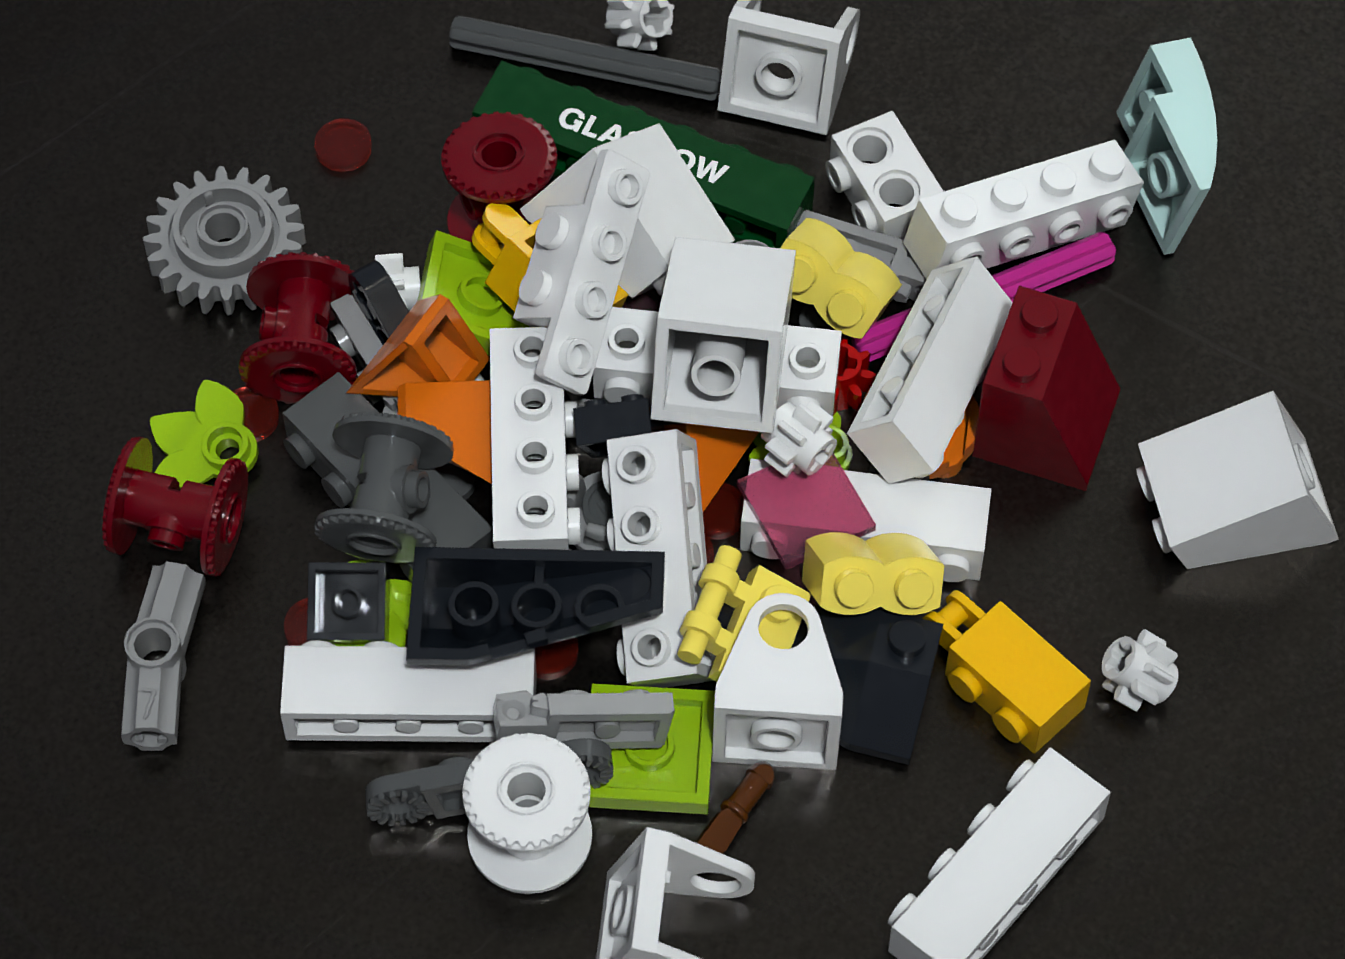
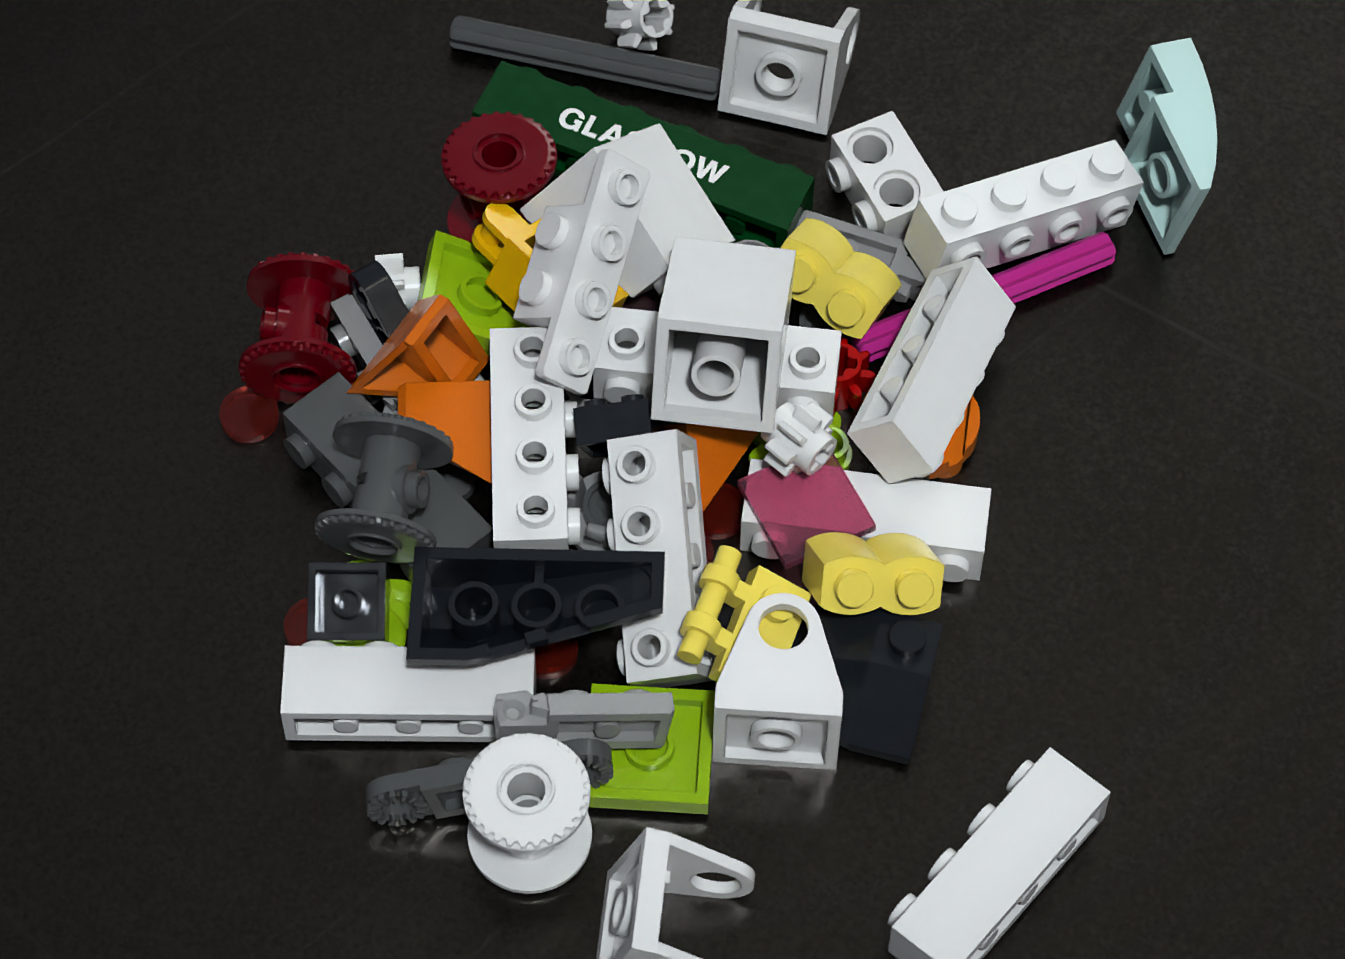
dark red hose [102,436,248,576] -> none
light grey piece [121,561,206,751] -> none
light grey gear [143,166,306,315] -> none
lime plate [150,380,259,489] -> none
clear red piece [315,118,372,172] -> none
reddish brown piece [695,761,775,854] -> none
yellow brick [922,590,1091,754] -> none
dark red slope [972,286,1121,491] -> none
white gear [1102,629,1178,711] -> none
white slope [1136,391,1339,569] -> none

